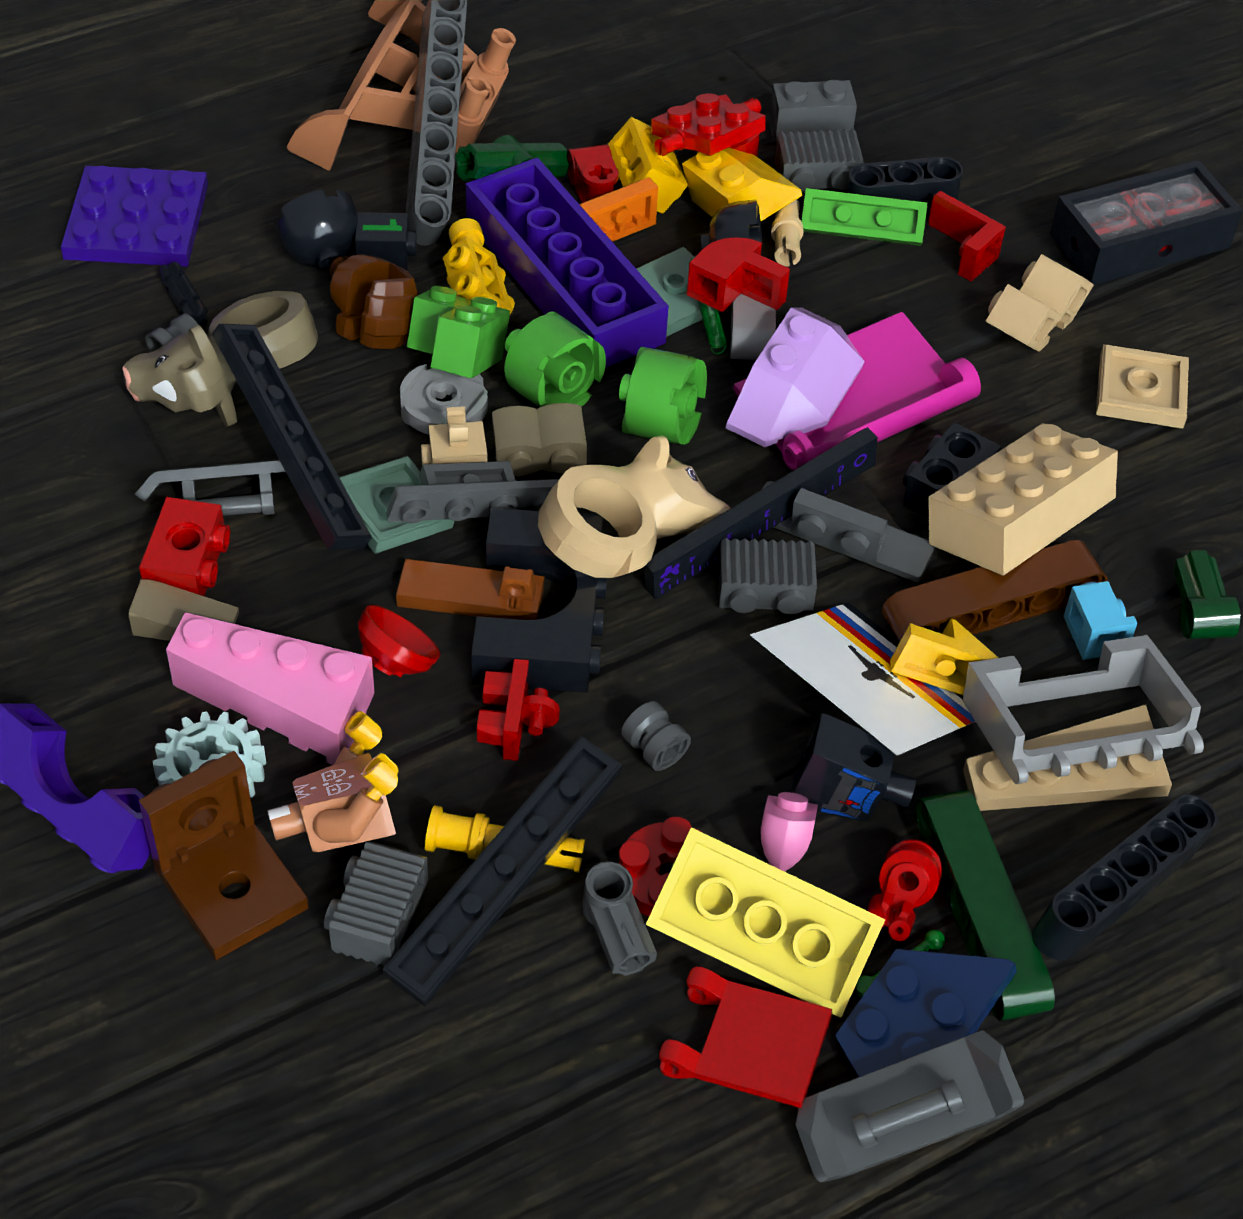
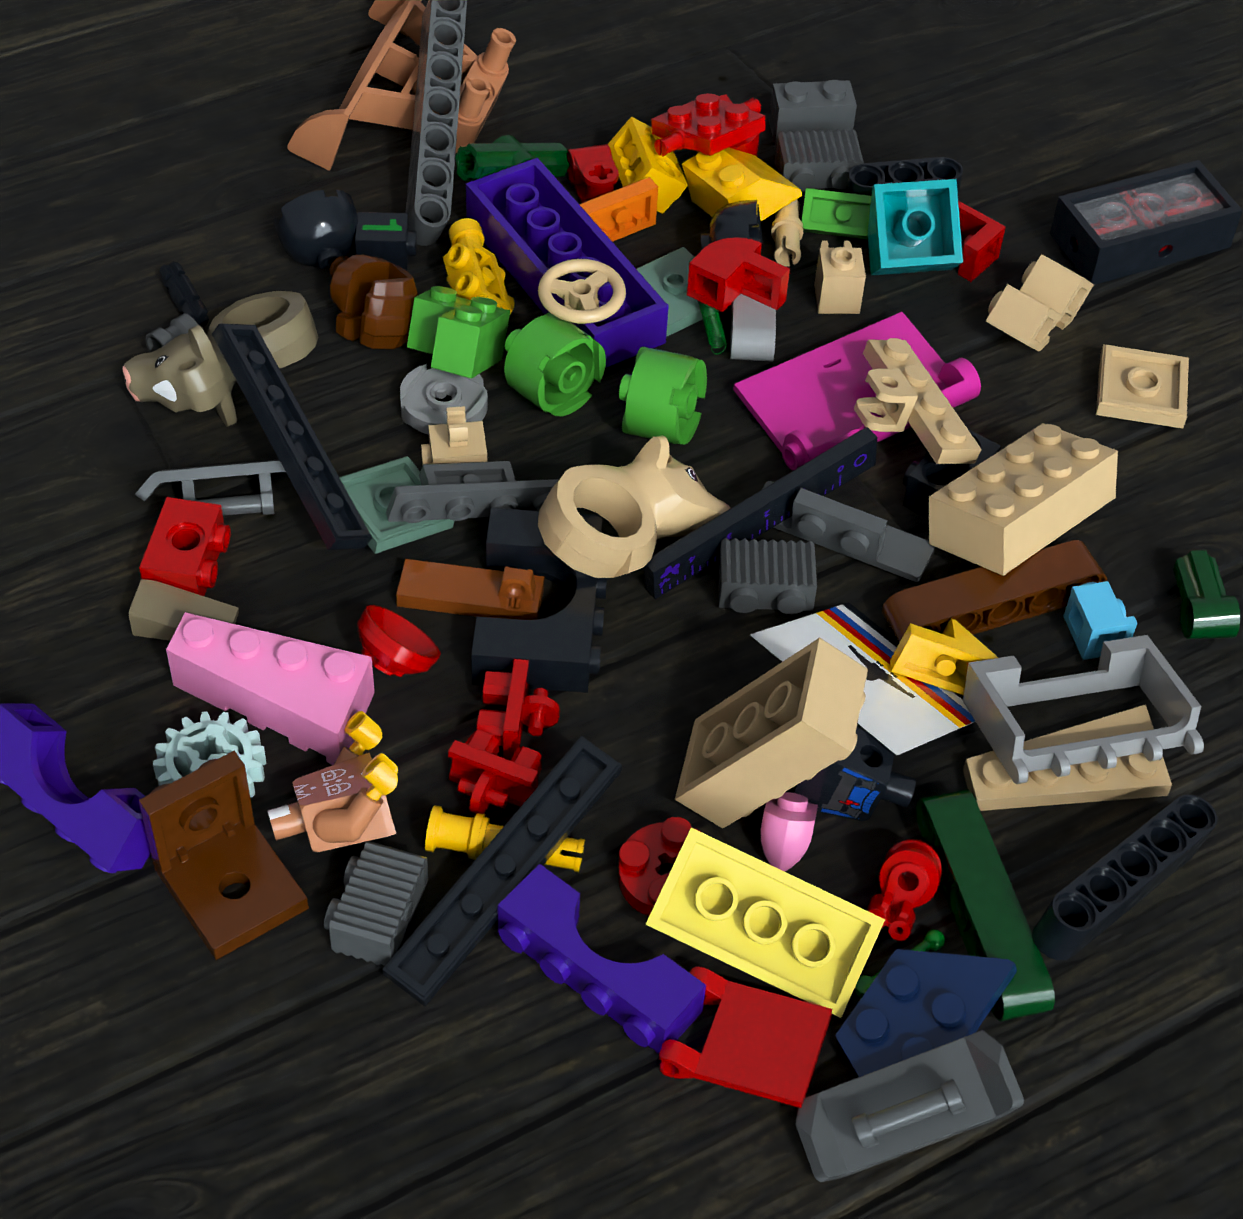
dark purple plate [61,165,208,267] -> none
dark tan brick [492,403,587,477] -> none
dark grey piece [582,862,657,976] -> none
dark grey wheel [621,701,691,771] -> none
lavender wedge [726,308,865,447] -> none
none -> red hips [448,729,542,814]
none -> dark purple arch [498,864,706,1053]
none -> tan piece [538,259,626,324]
none -> tan brick [675,637,868,828]
none -> tan brick [814,241,866,314]
none -> tan plate [854,338,982,464]
none -> teal slope [867,179,963,275]

